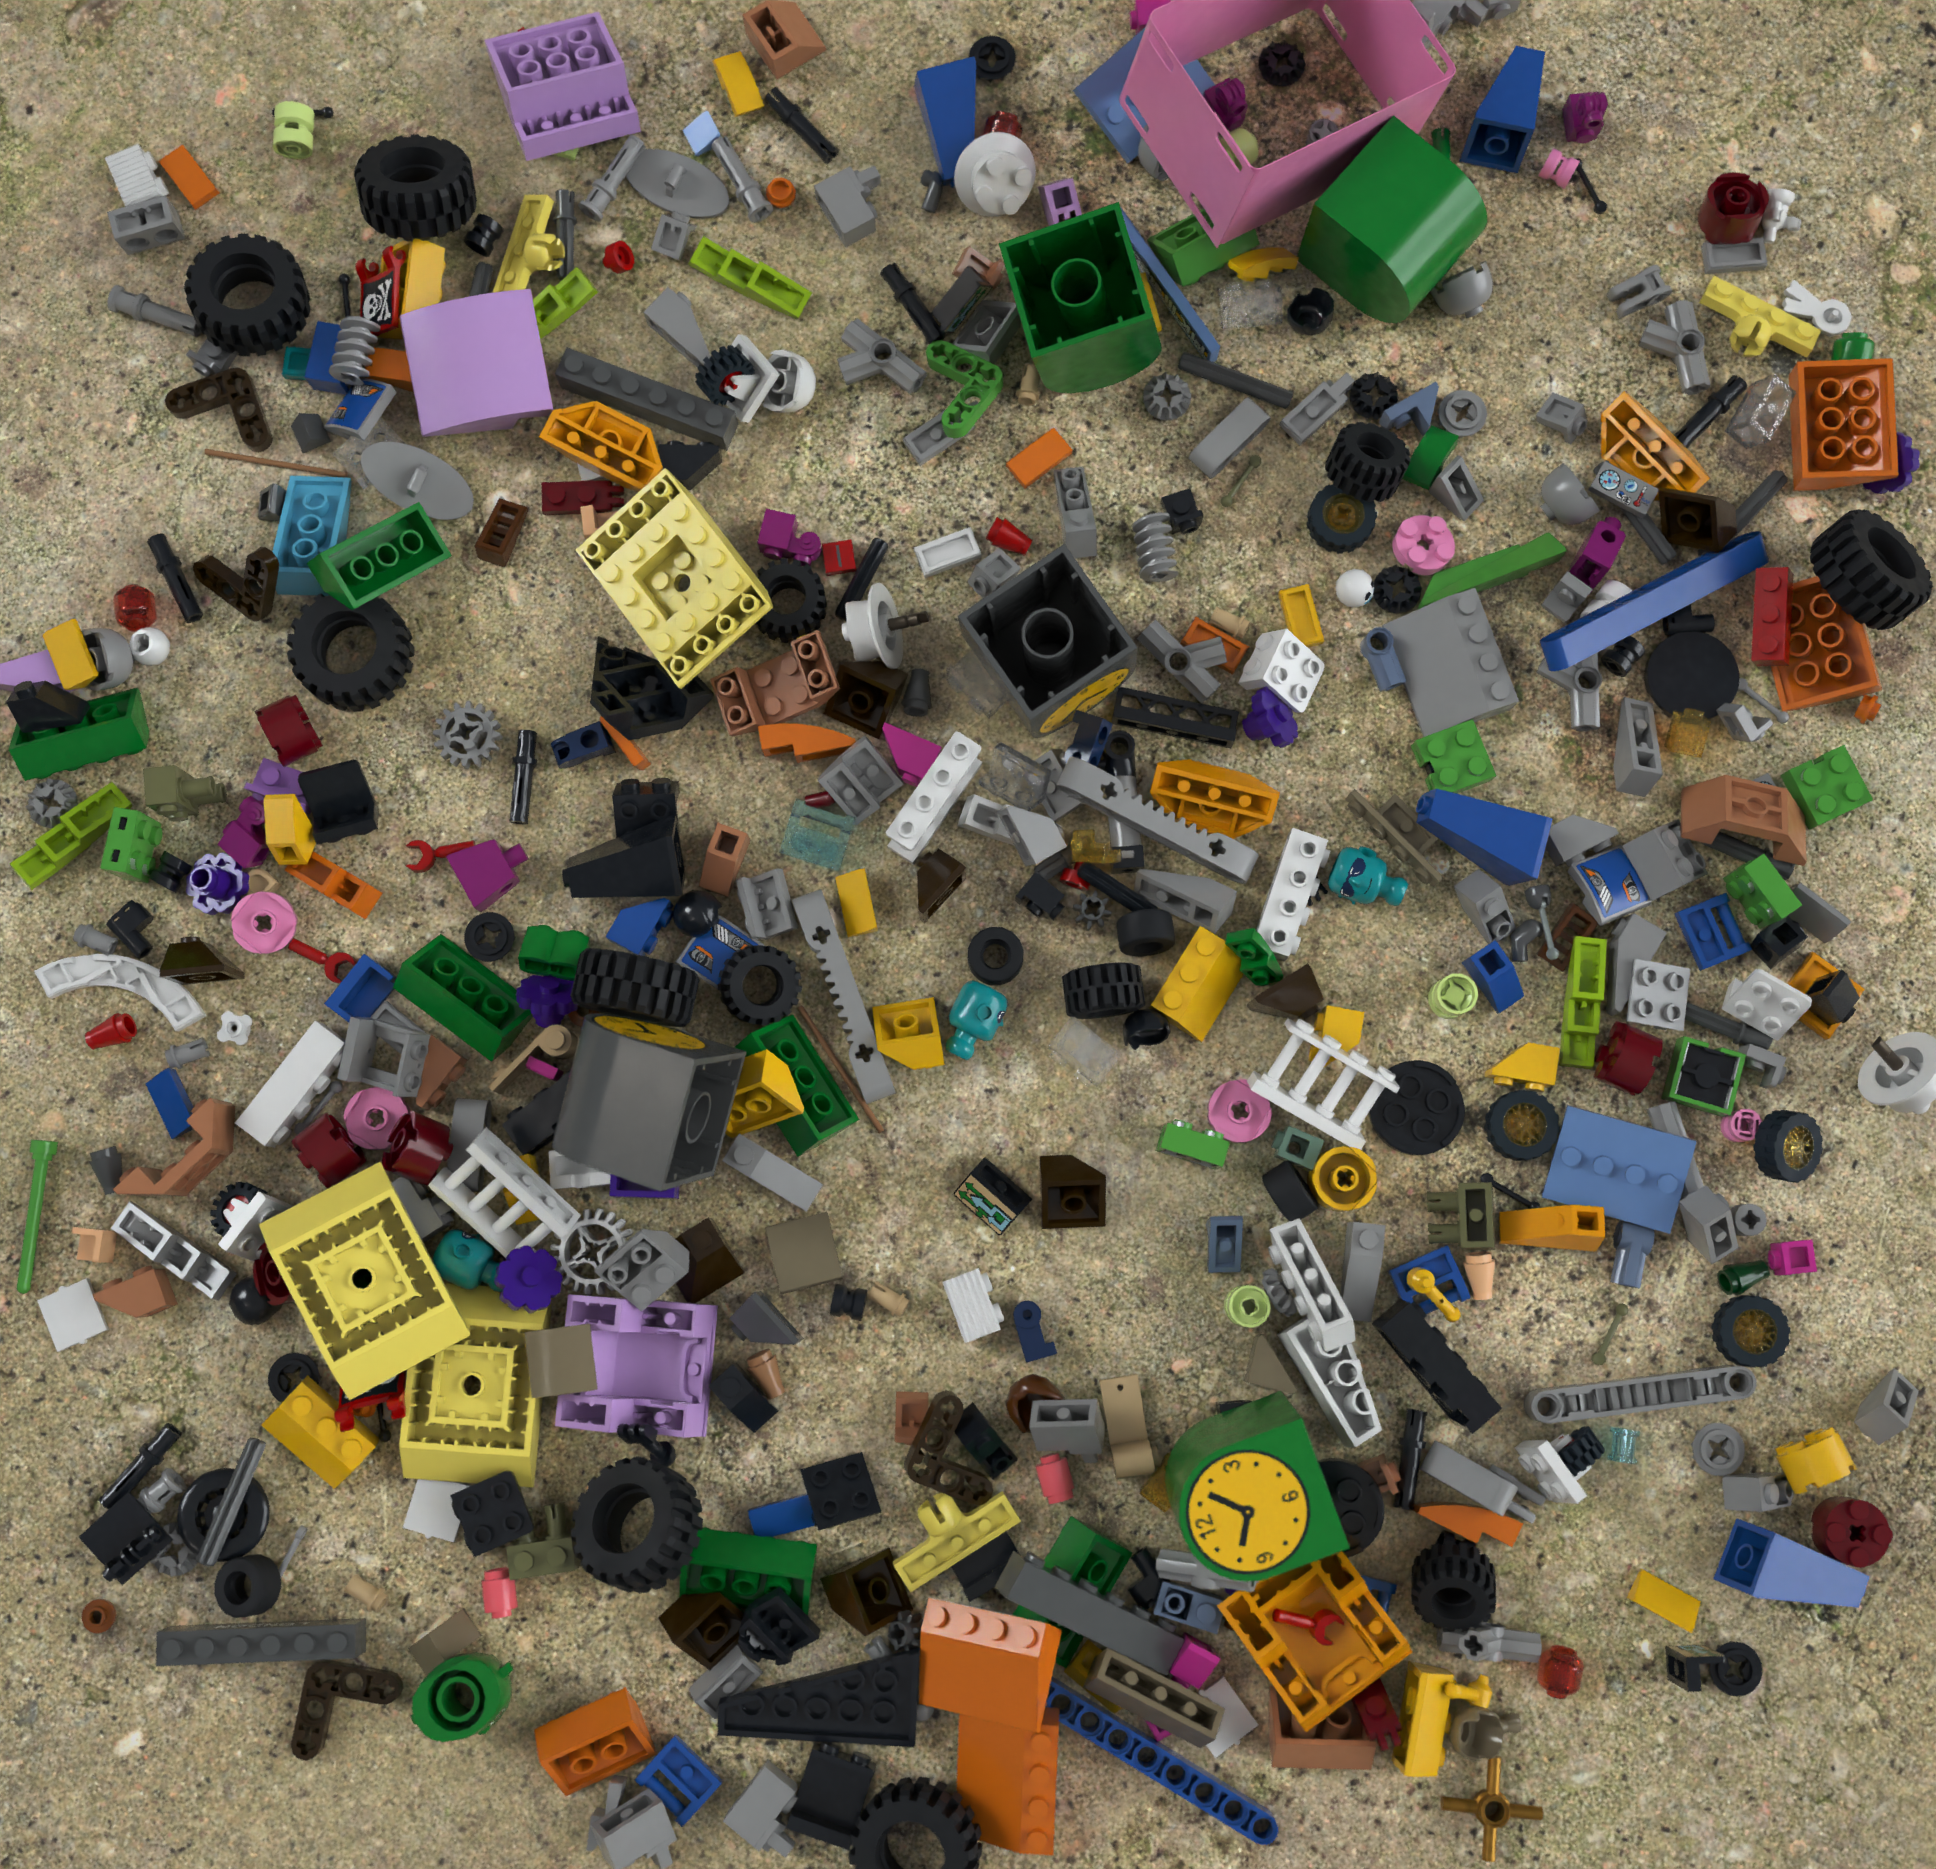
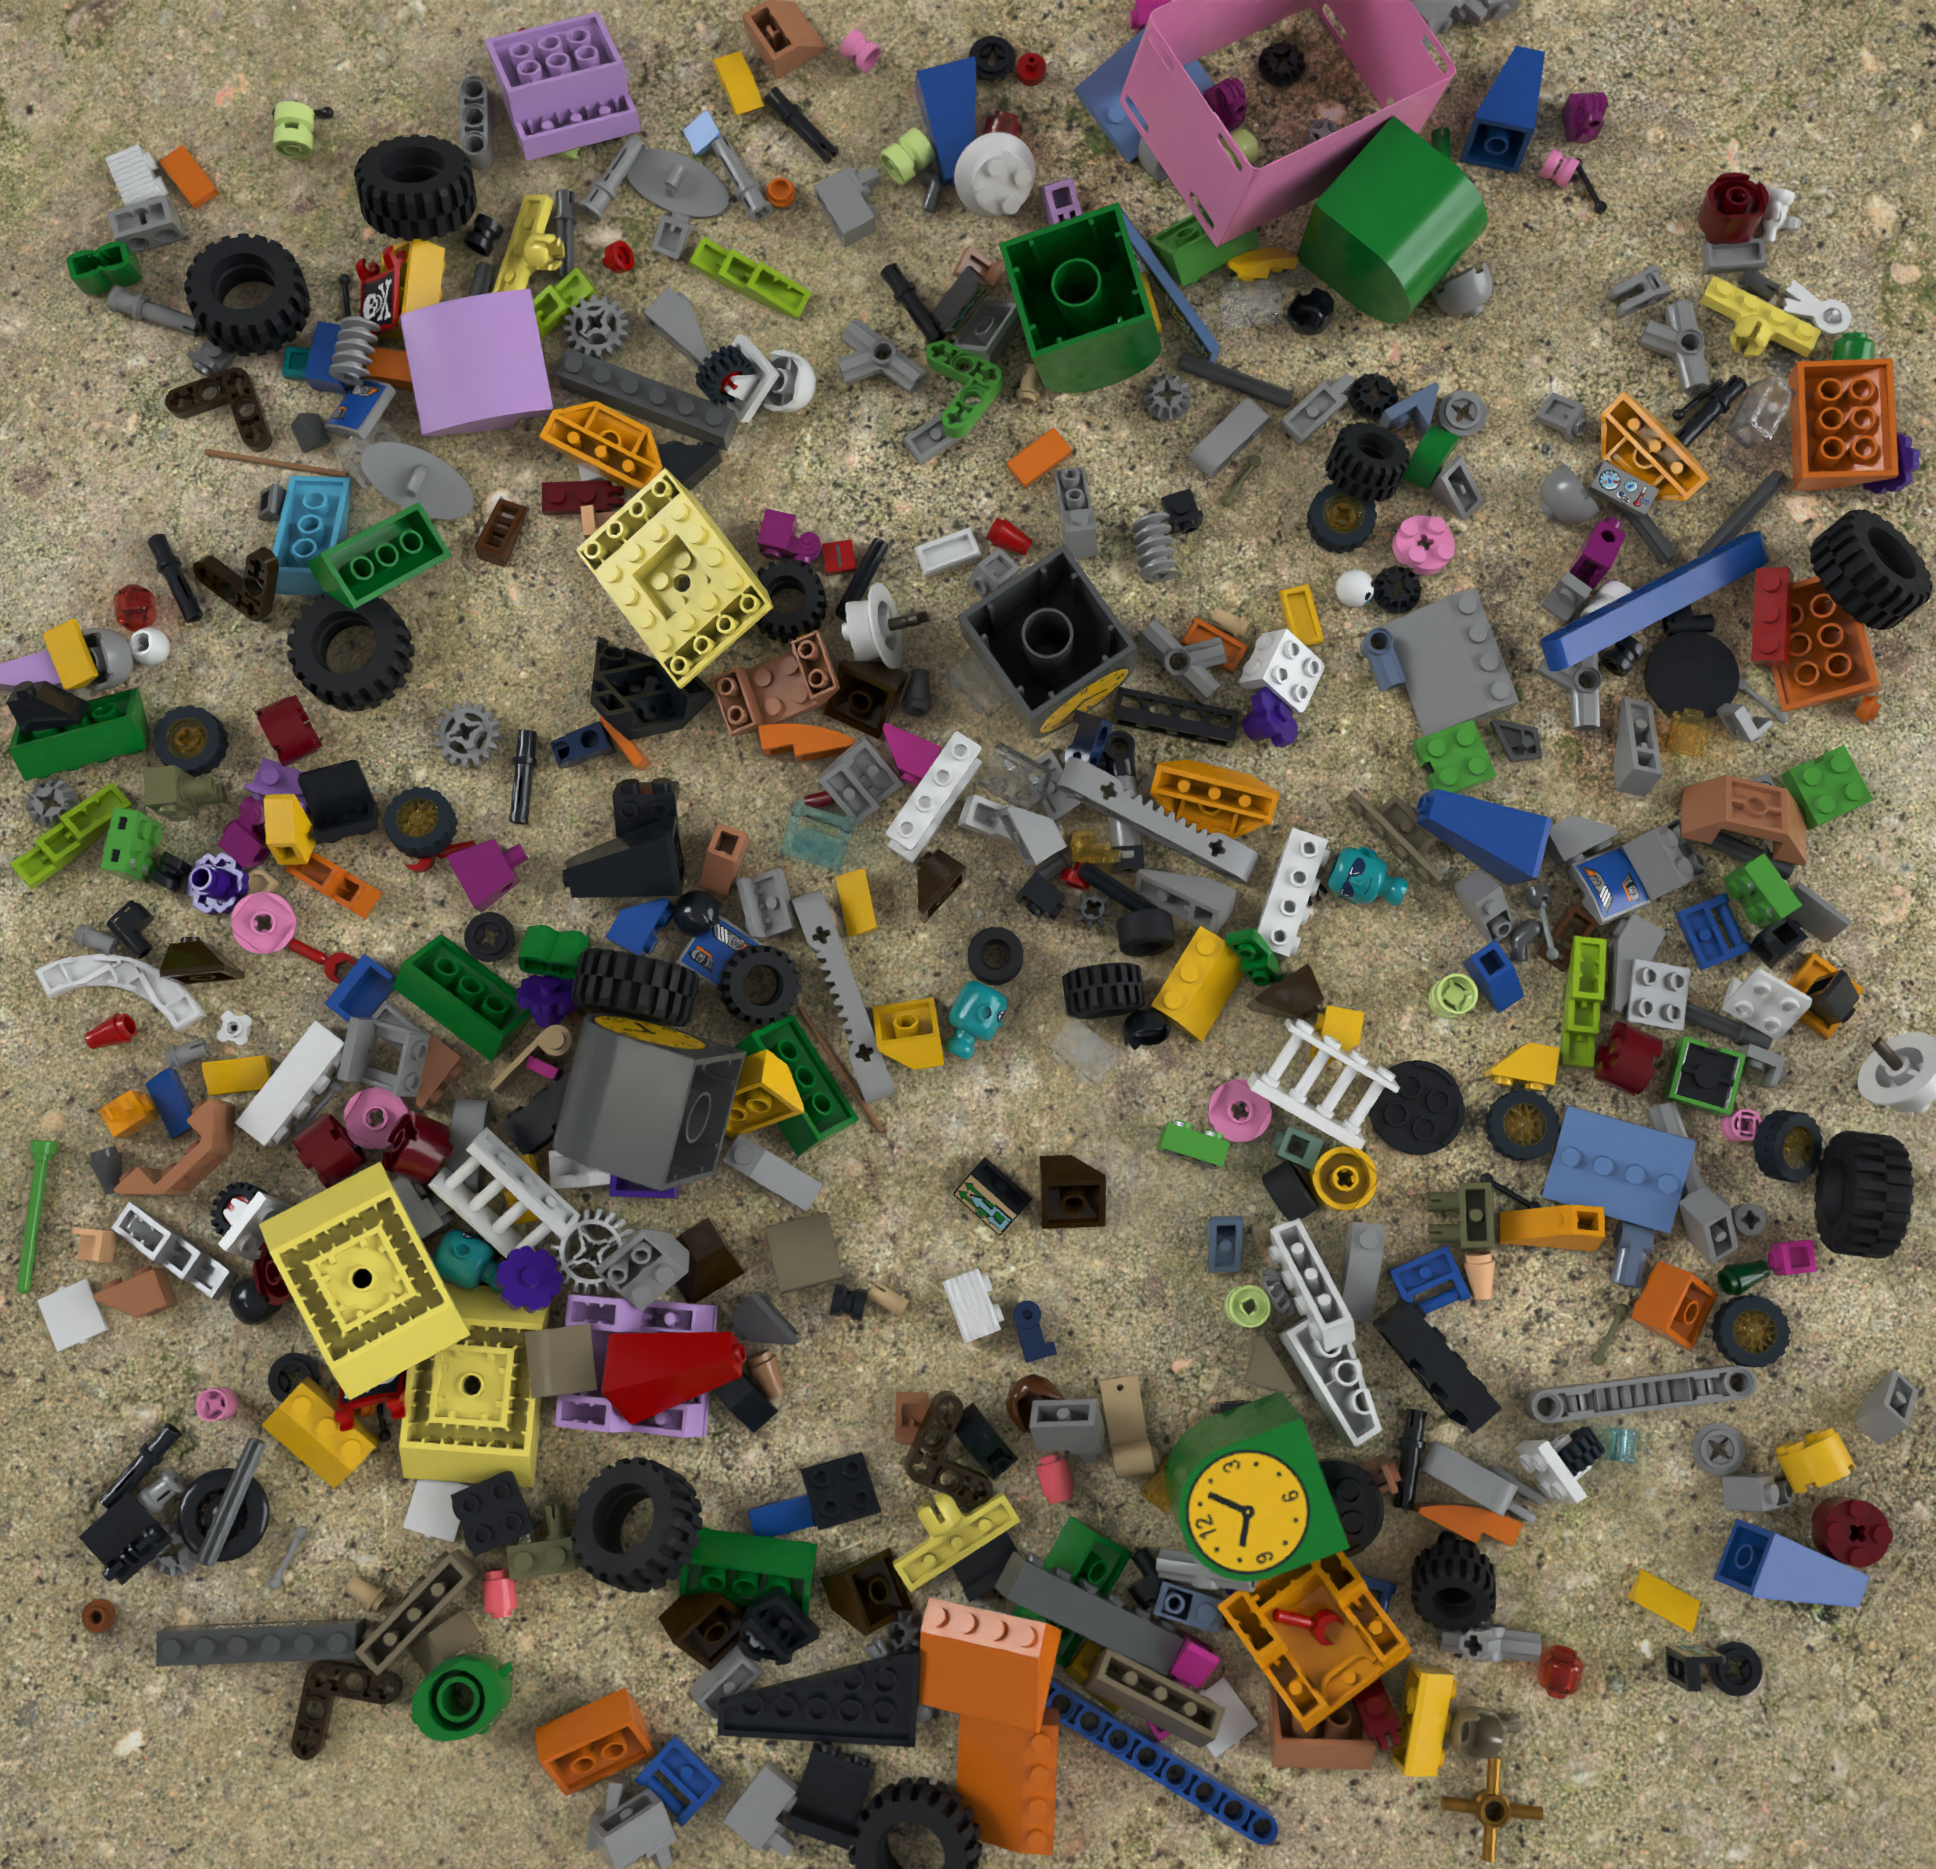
black tyre [214,1555,281,1618] -> none
black hinge [617,1424,676,1467] -> none
yellow piece [1407,1267,1461,1322] -> none
bright green wedge [1417,532,1567,610] -> none
yellow piece [1445,1674,1493,1709] -> none
dark brown slope [1658,487,1737,553] -> none
none -> green brick [66,242,143,295]
none -> light orange brick [98,1089,158,1139]
none -> black wheel [152,705,229,777]
none -> bright pink wheel [196,1387,238,1421]
none -> yellow slope [202,1055,272,1096]
none -> dark tan brick [354,1549,481,1676]
none -> black wheel [383,786,458,859]
none -> light grey beam [460,75,494,170]
none -> light grey gear [563,295,631,361]
none -> red slope [602,1332,746,1424]
none -> bright pink wheel [840,29,881,73]
none -> yellowish green wheel [879,127,936,186]
none -> red tile [1016,53,1046,86]
none -> dark grey piece [1490,719,1542,763]
none -> orange slope [1631,1260,1718,1352]
none -> black hinge [1672,378,1724,421]
none -> dark grey pin [1738,266,1780,302]
none -> black tyre [1814,1130,1914,1259]

